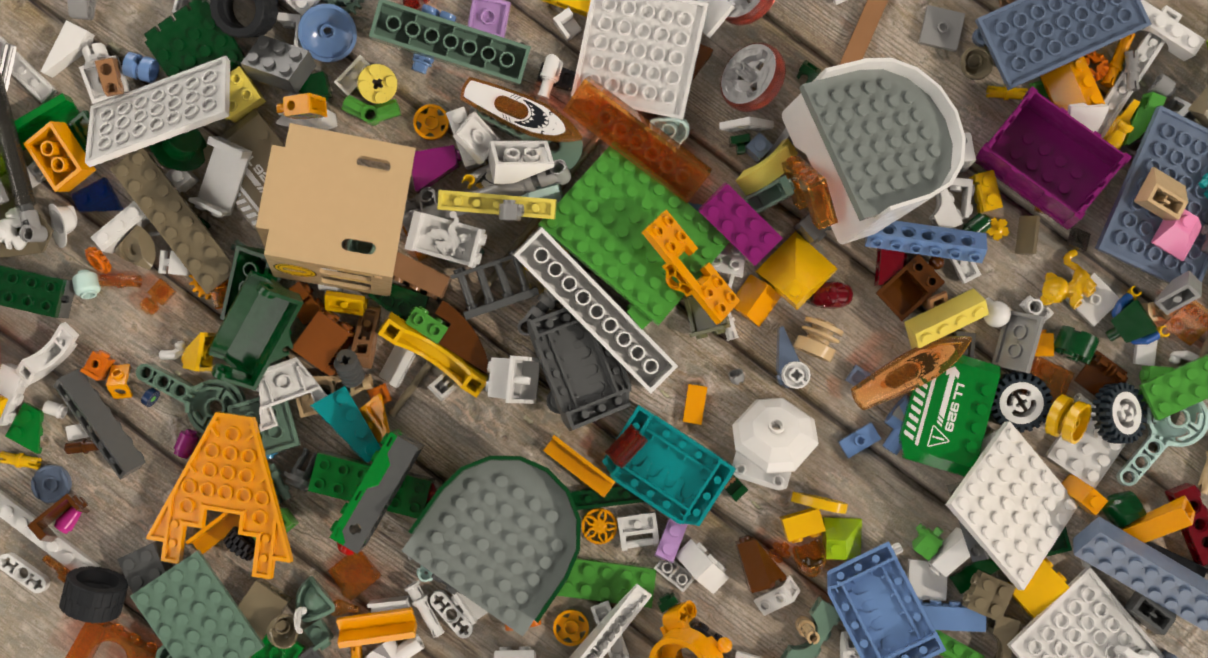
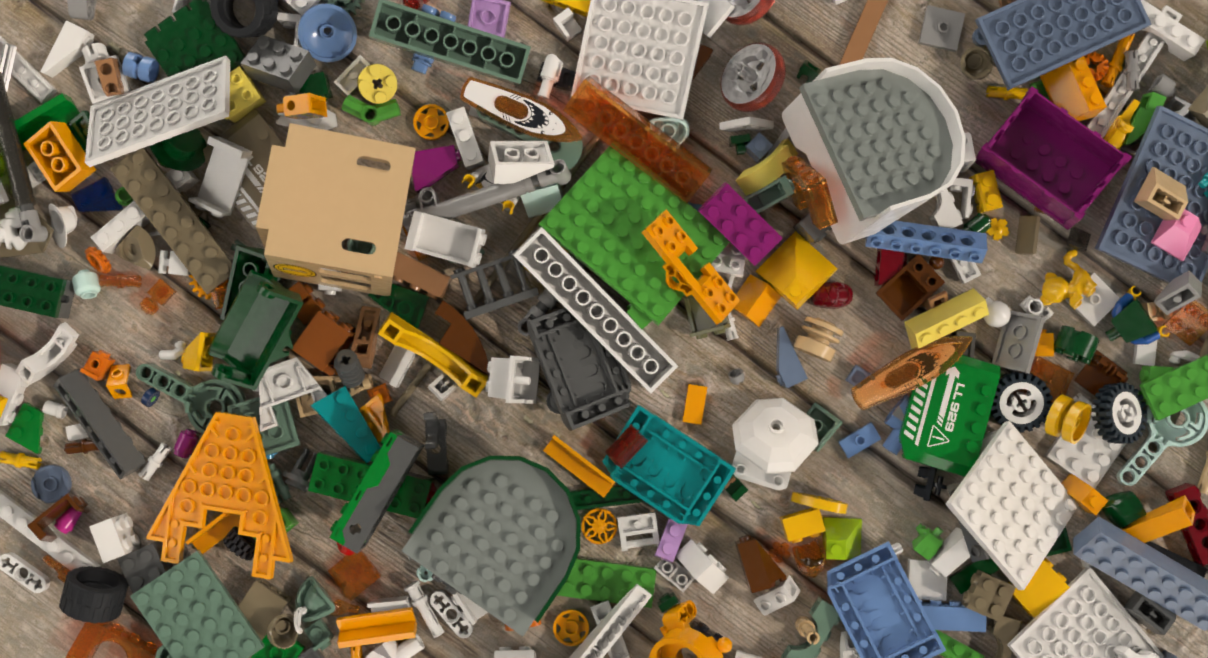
yellow panel [324,290,368,316] -> none
bright green bracket [405,306,448,344] -> none
white piece [426,211,472,256] -> none
light yellow plate [437,190,557,219] -> none
white tile [453,111,500,165] -> none
light grey plate [499,200,524,221] -> none
white wheel [781,361,811,389] -> none
white brick [1067,103,1109,132] -> none
none -> white brick [89,513,140,563]
none -> bright green plate [115,187,134,206]
none -> white pin [138,443,172,481]
none -> dark grey piece [423,412,449,475]
none -> sand green slope [806,402,843,452]
none -> black hips [913,467,947,501]

